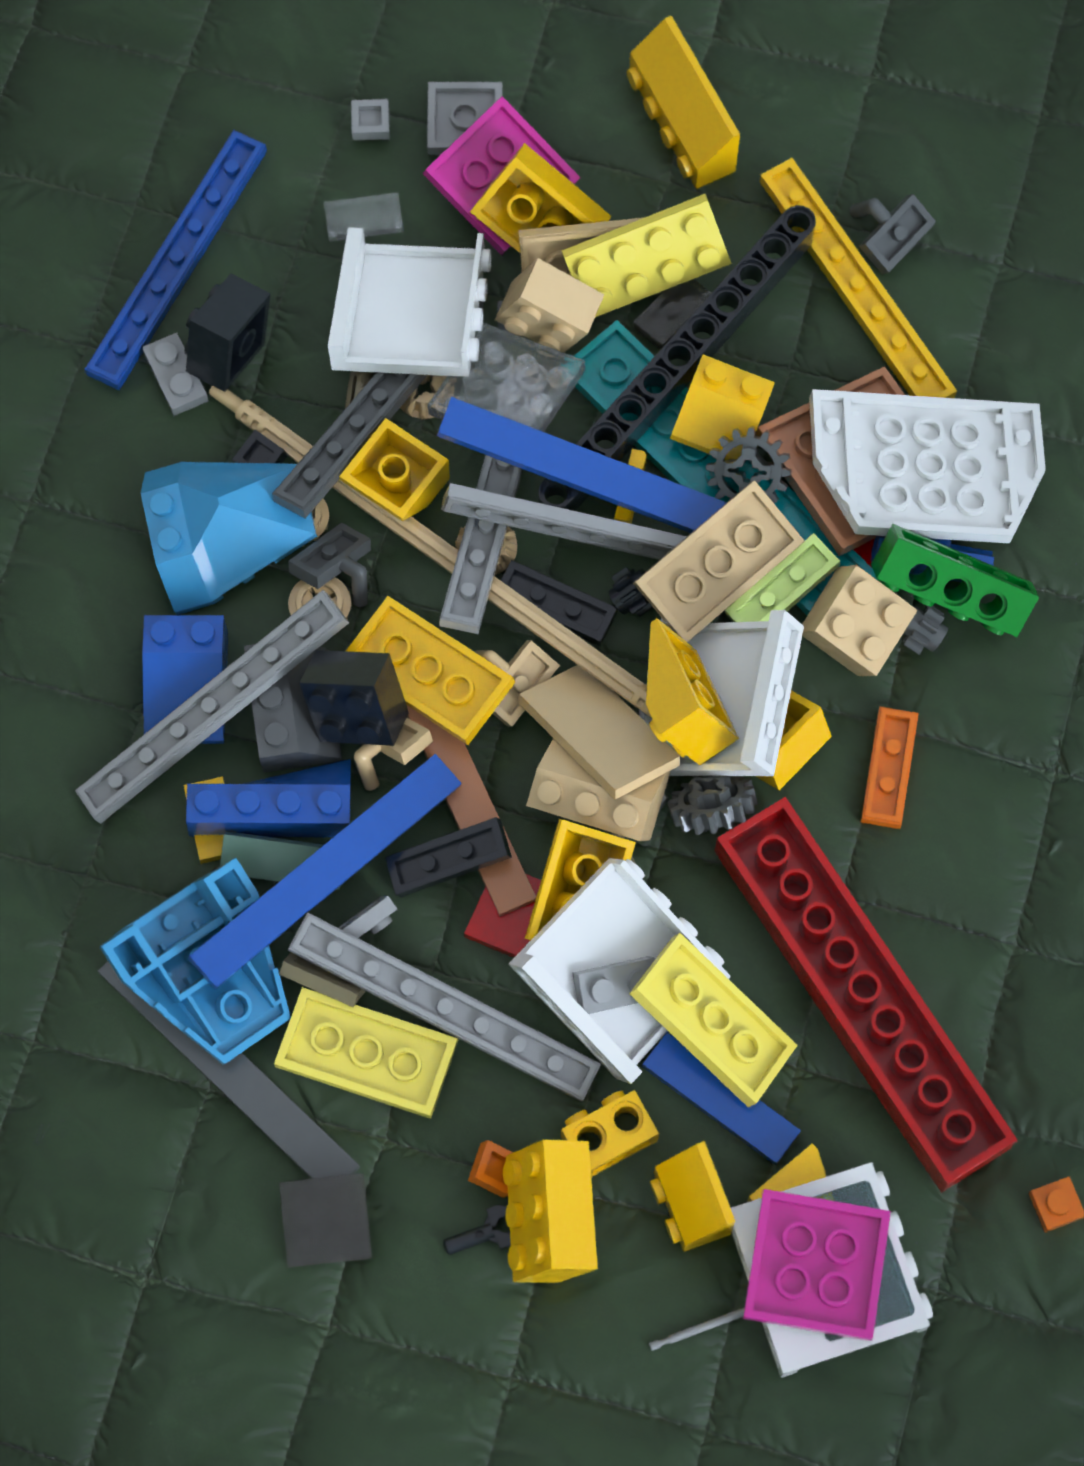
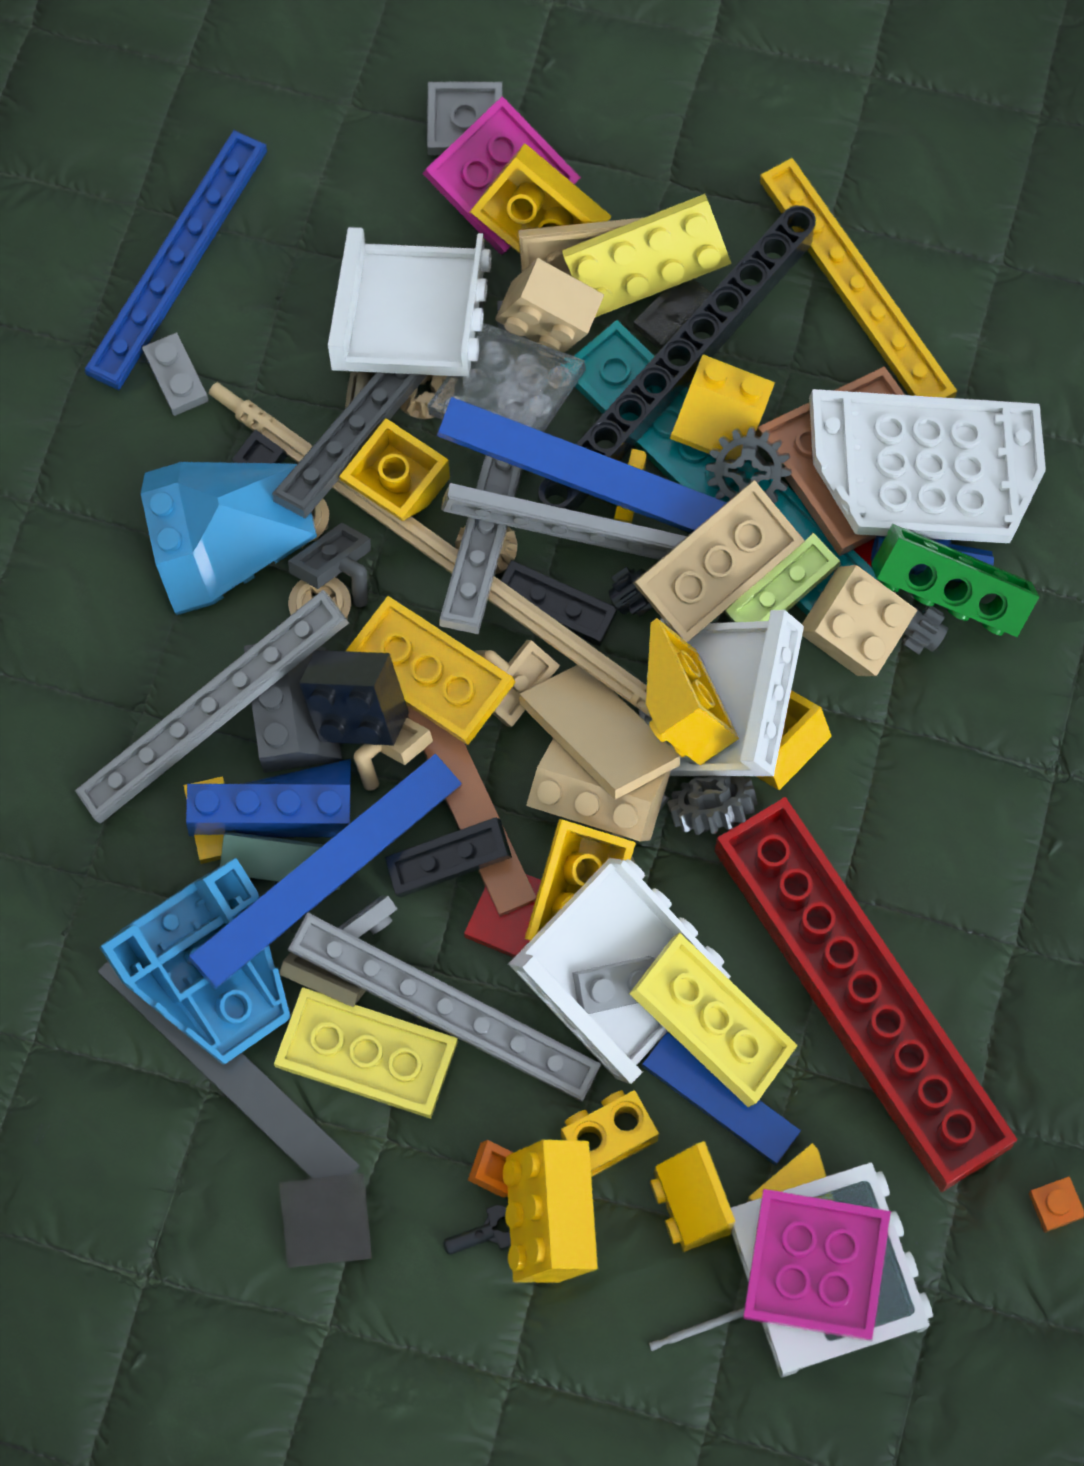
blue slope [142,615,228,744] -> none
black brick [184,273,270,392] -> none
clear tile [324,193,404,242] -> none
light grey plate [351,99,390,141] -> none
yellow slope [626,16,740,189] -> none
dark grey plate [850,194,936,274] -> none
orange tile [860,706,919,829] -> none

